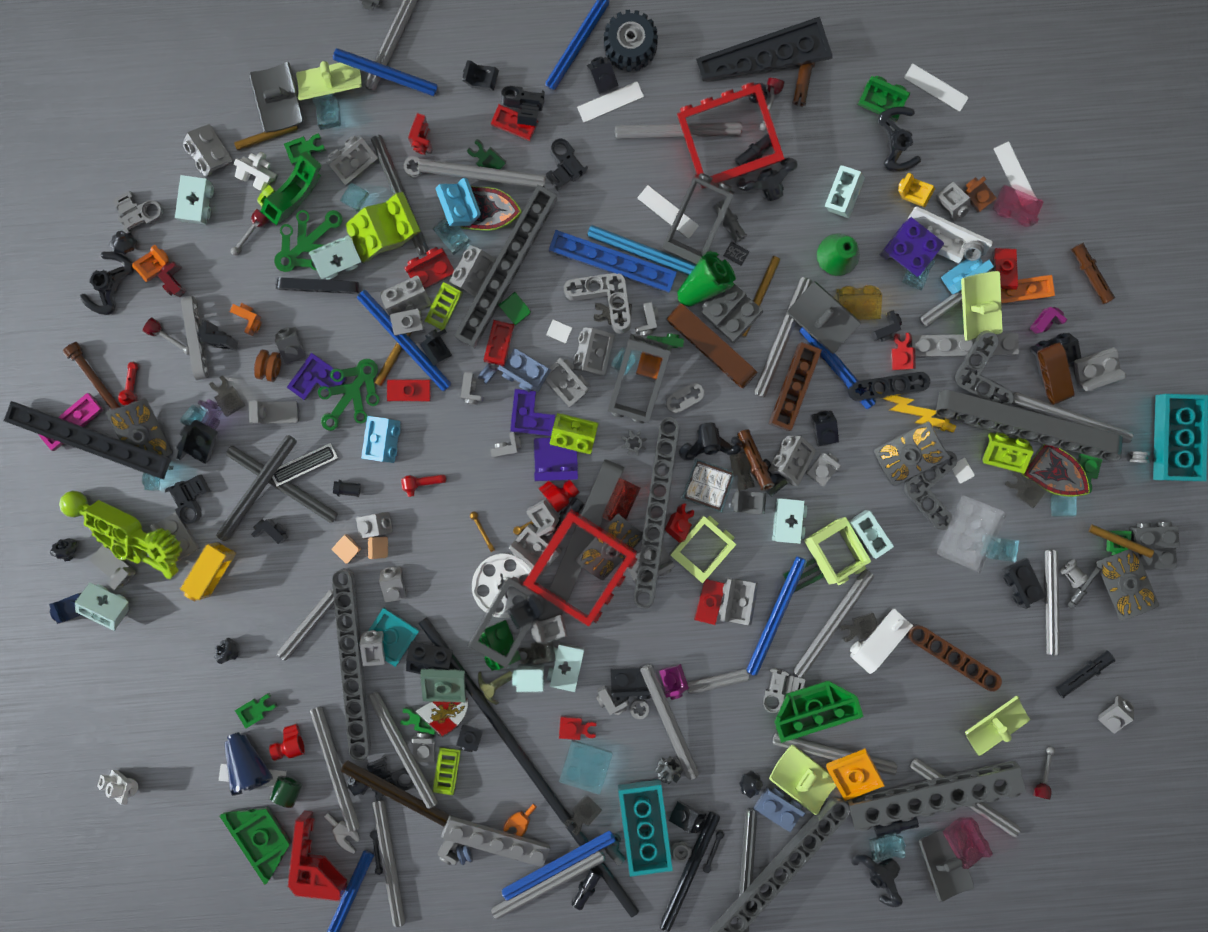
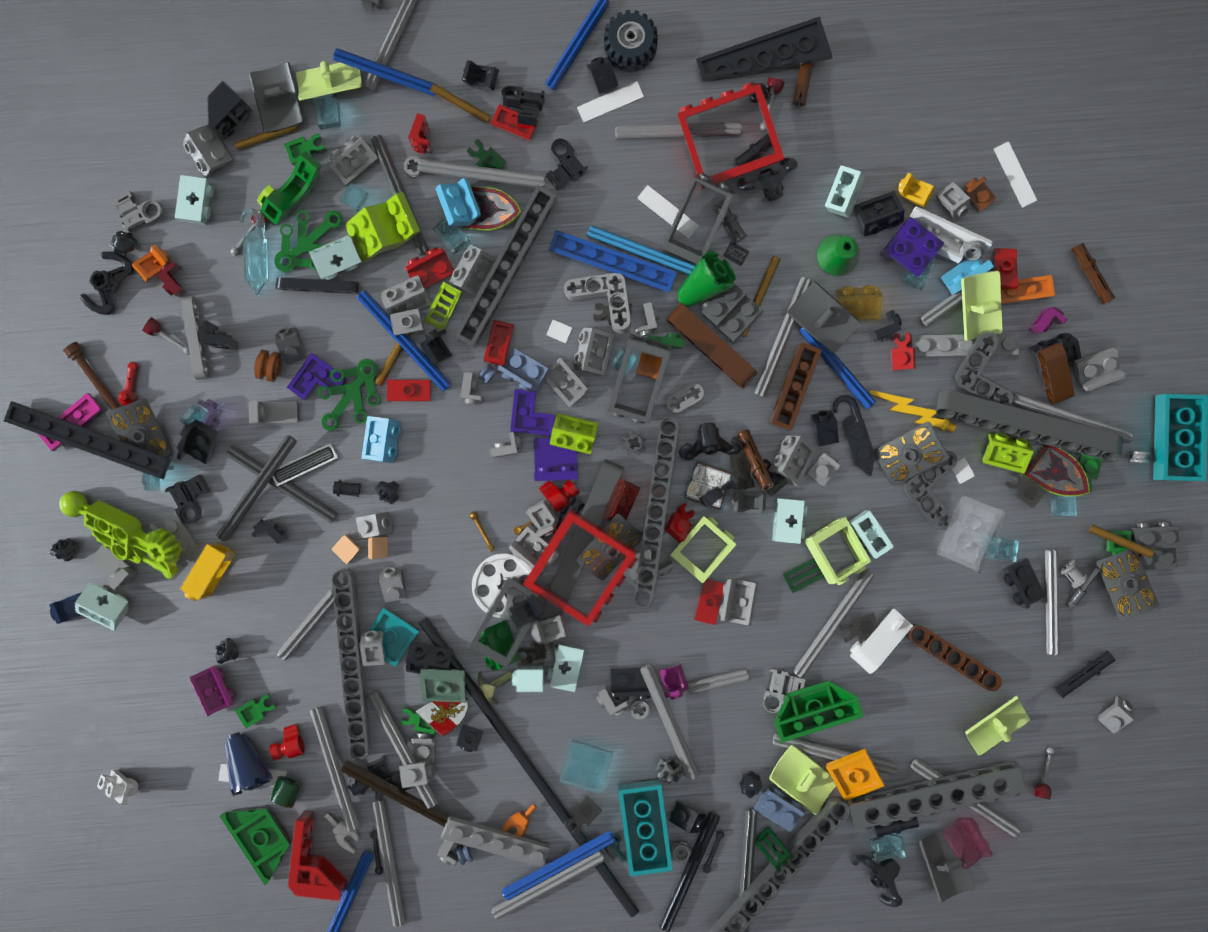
clear smoke plate [209,376,245,417] -> none
orange bracket [229,303,262,336] -> none
white hips [234,152,278,191] -> none
red piece [401,475,447,497] -> none
lime slope [432,747,461,795] -> none
green slope [499,292,531,325] -> none
red plate [559,716,597,740] -> none
black pin [571,867,603,910] -> none
blue axle [747,557,807,676] -> none
black beam [849,372,930,401] -> none
green bracket [857,76,911,122] -> none
black piece [878,106,921,172] -> none
white sticker [904,64,969,111] -> none
clear pink bracket [993,185,1044,227] -> none
none -> magenta bracket [188,665,234,717]
none -> black slope [208,81,252,140]
none -> clear light blue plate [240,208,268,295]
none -> black piece [375,481,399,505]
none -> light grey bracket [399,760,435,788]
none -> pearl gold bar [430,83,490,123]
none -> black piece [699,479,739,507]
none -> dark green tile [755,827,794,872]
none -> black plate [833,395,877,477]
none -> black bracket [854,191,905,236]

